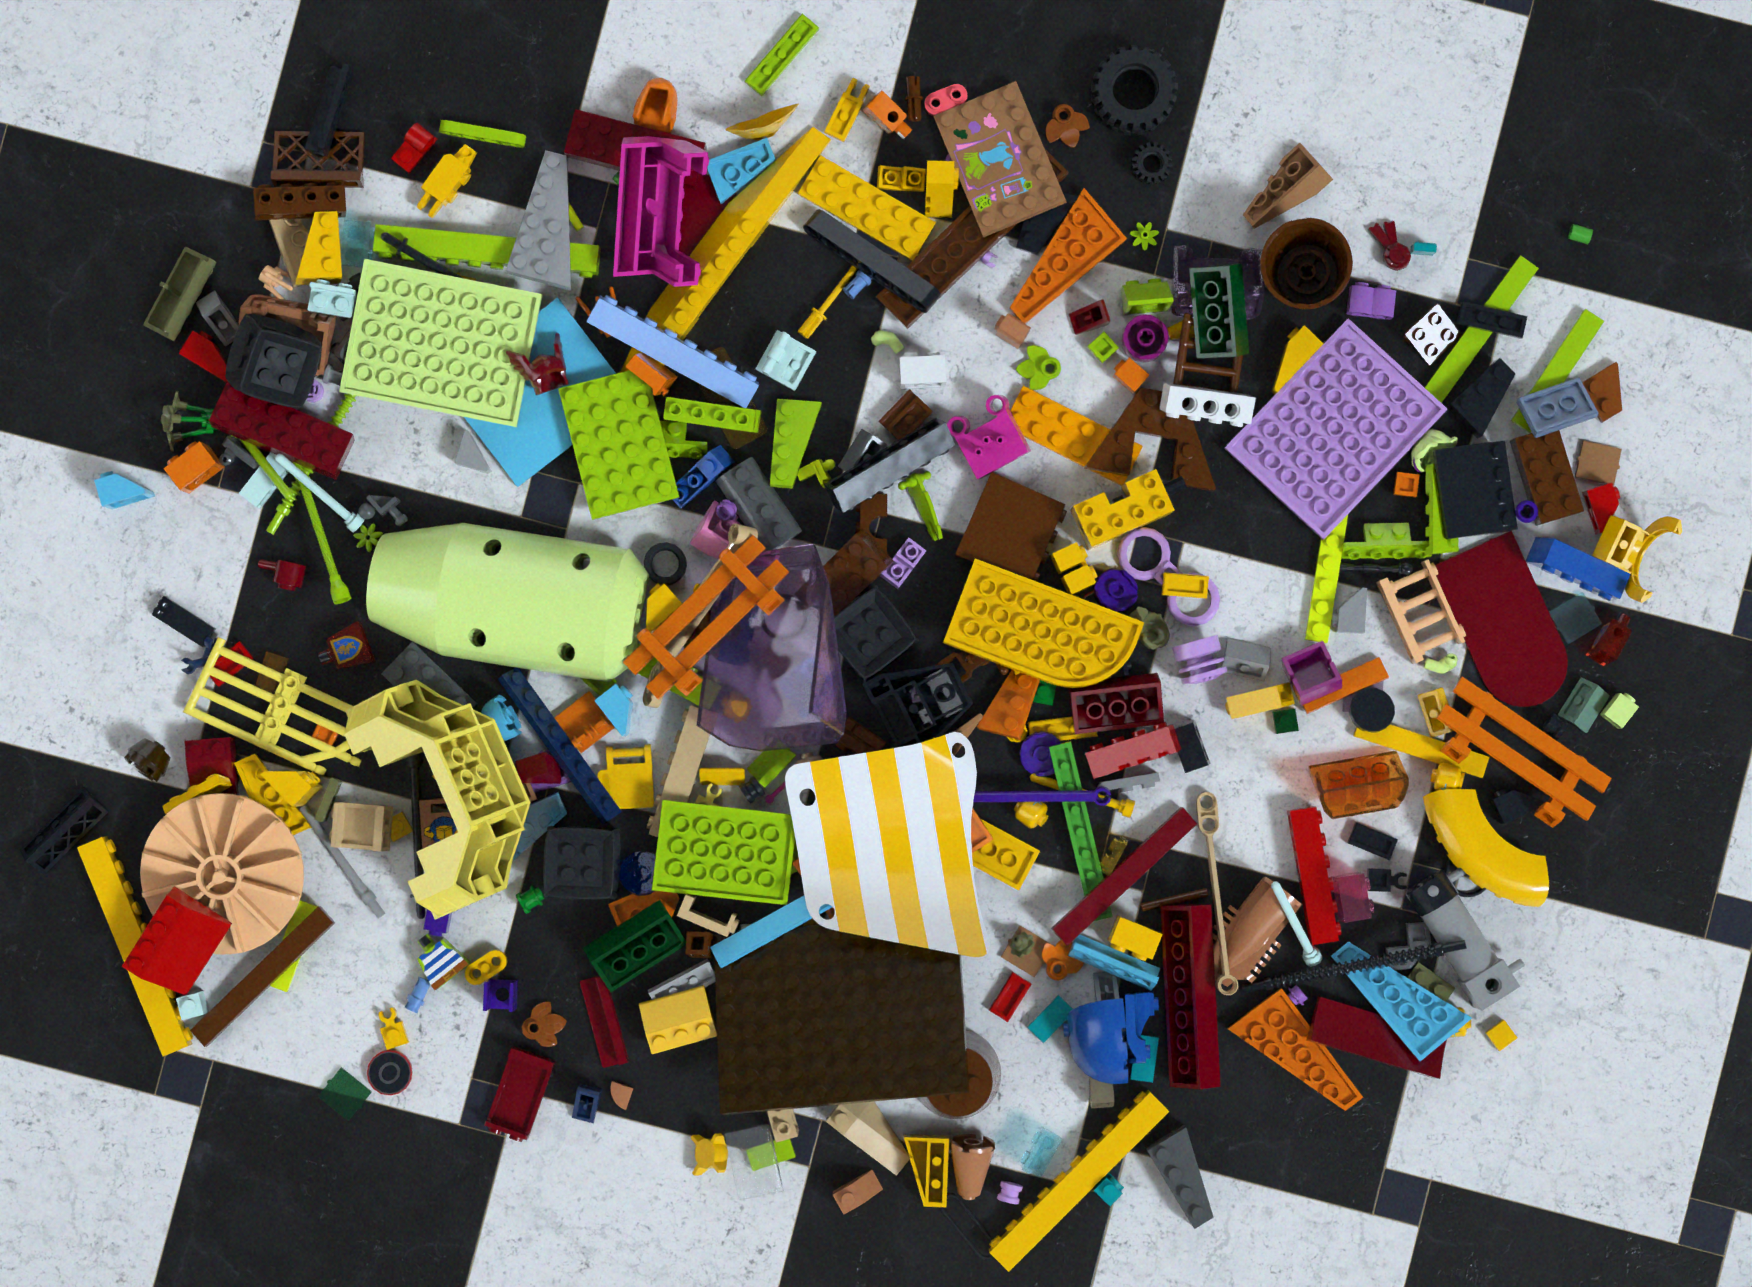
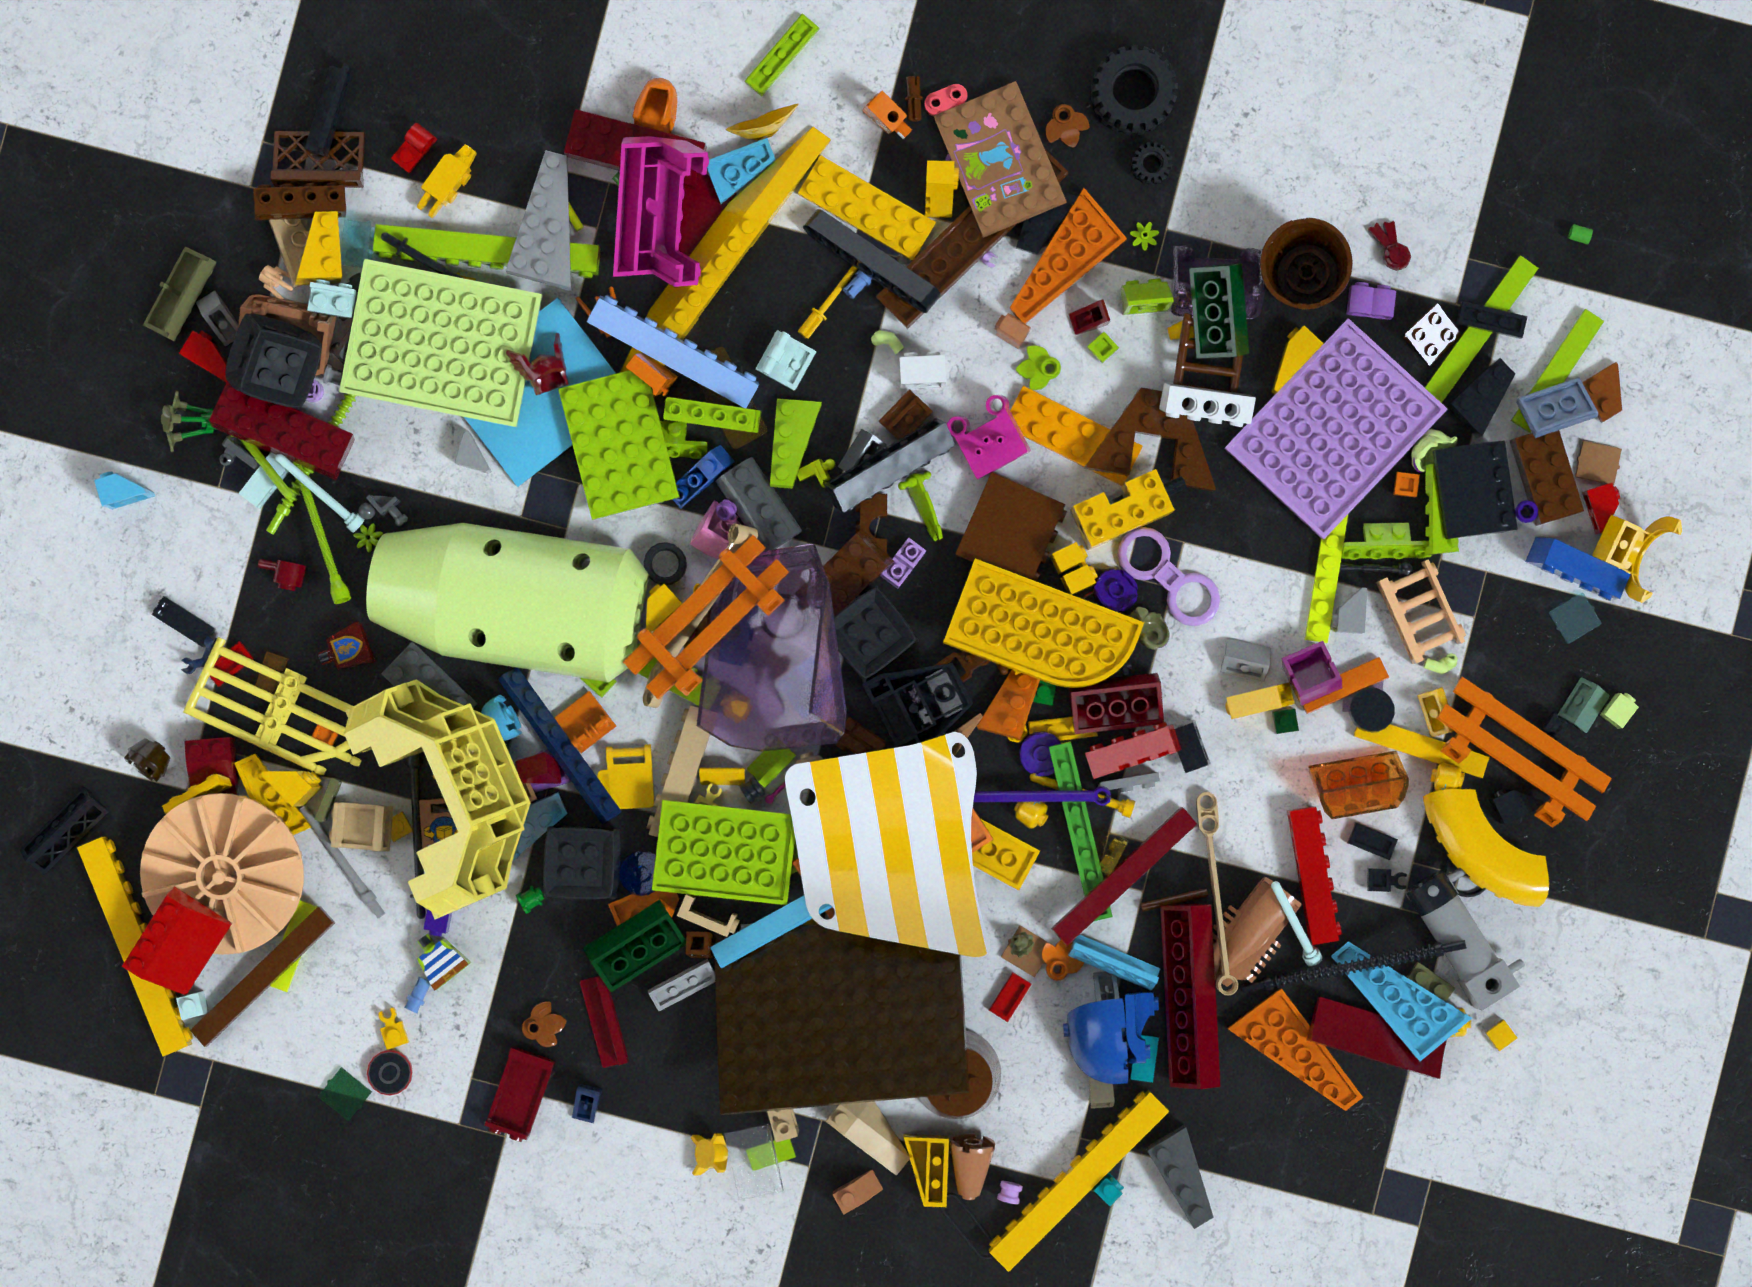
orange brick [163,441,225,494] -> none
lime beam [439,120,526,148] -> none
yellow plate [465,950,507,985] -> none
dark purple piece [483,979,518,1012] -> none
medium azure slope [594,684,633,737] -> none
nougat tile [611,1081,634,1110] -> none
yellow slope [639,985,717,1054] -> none
yellow hinge [824,78,870,142] -> none
yellow slope [877,165,926,192] -> none
clear light blue bracket [1020,1127,1062,1177] -> none
teal tile [1027,995,1073,1043] -> none
yellow piece [1107,915,1163,962] -> none
orange brick [1113,357,1149,394] -> none
magenta brick [1121,314,1169,363] -> none
yellow tile [1161,572,1209,599] -> none
lavender wheel [1172,635,1228,684] -> none
medium nougat wedge [1243,143,1333,229] -> none
medium lavender plate [1288,985,1308,1005] -> none
clear pink piece [1331,872,1374,923] -> none
flat silver tile [1385,922,1431,970] -> none
teal tile [1410,242,1437,256] -> none
dark red piece [1435,531,1568,707] -> none
clear red torso [1585,613,1632,667] -> none

